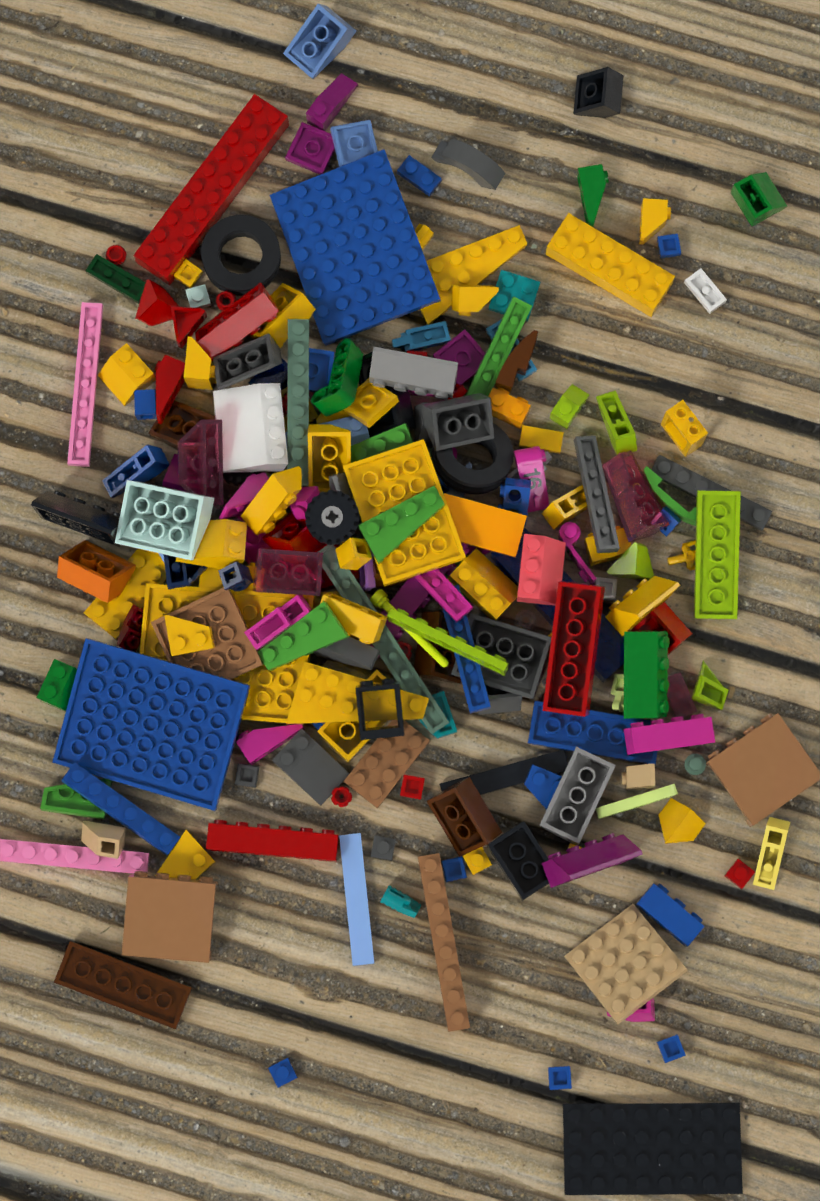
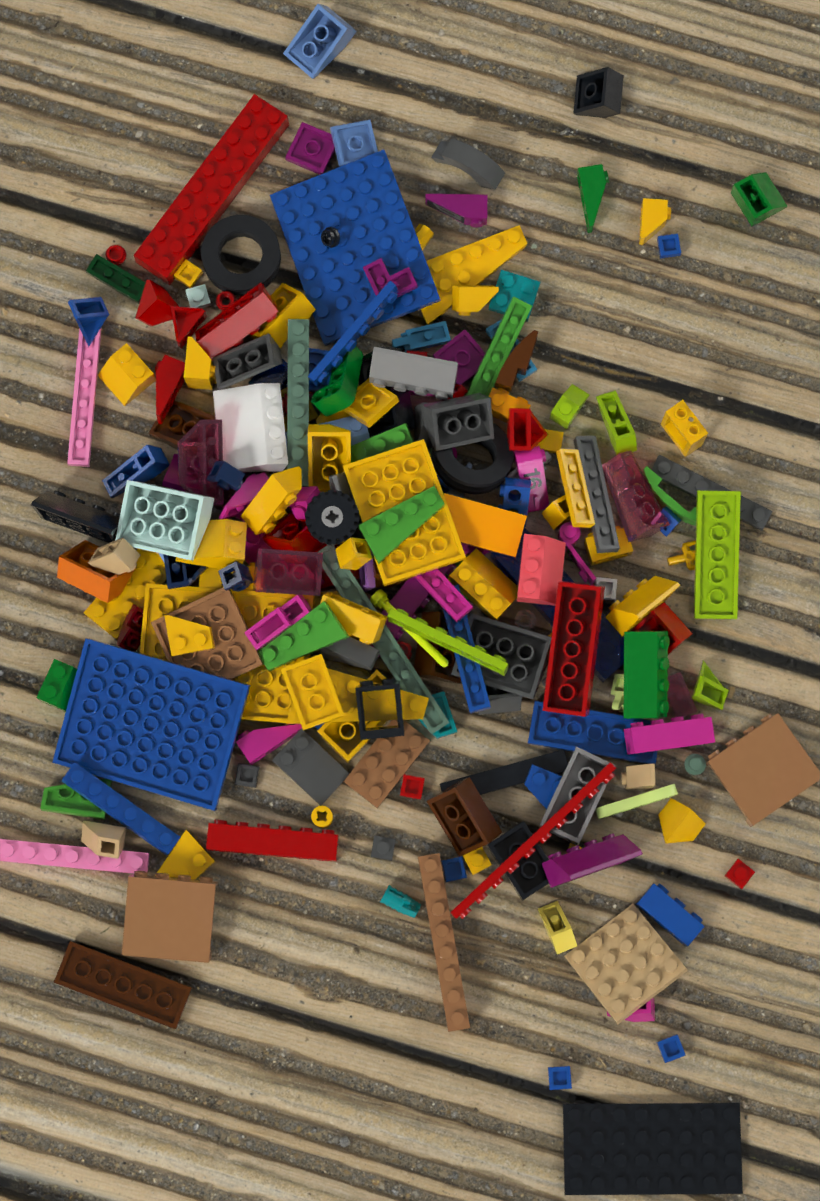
blue panel [134,389,157,420] -> none
blue plate [268,1058,298,1088] -> none
magenta slope [306,73,358,131] -> none
red plate [331,786,352,807] -> none
light blue tile [339,833,375,966] -> none
blue plate [397,155,442,197] -> none
yellow brick [546,213,675,317] -> none
lime slope [606,542,654,580] -> none
white plate [684,268,727,314] -> none
light yellow slope [753,817,791,890] -> none
none -> blue slope [68,297,109,347]
none -> tan slope [88,538,140,575]
none -> dark blue brick [206,461,245,491]
none -> yellow plate [281,654,344,731]
none -> blue plate [308,281,398,387]
none -> yellow wheel [311,805,333,828]
none -> black plate [321,226,340,248]
none -> magenta plate [363,258,418,298]
none -> magenta slope [425,194,488,228]
none -> red plate [450,762,616,919]
none -> red slope [507,408,548,451]
none -> light yellow slope [538,901,577,954]
none -> yellow plate [556,449,595,528]

